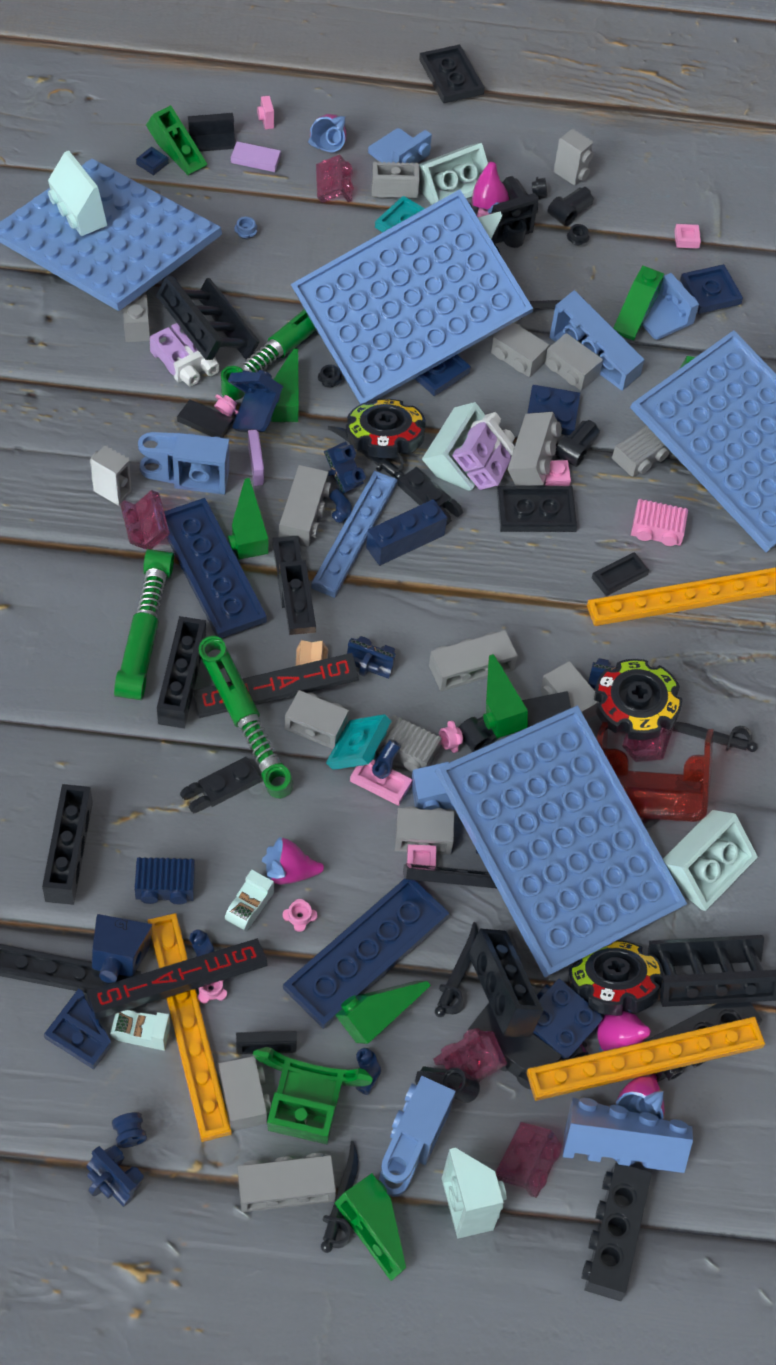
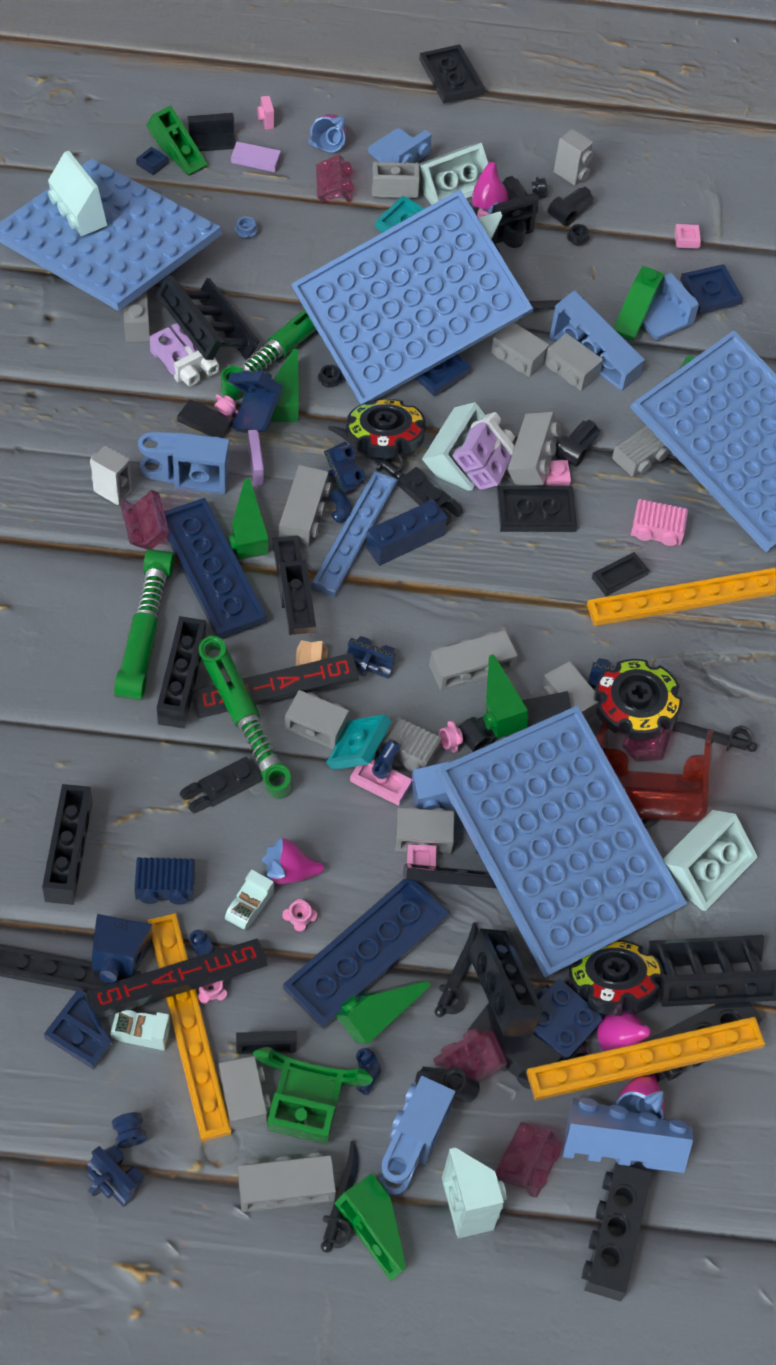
dark blue plate [527,384,580,436] -> none

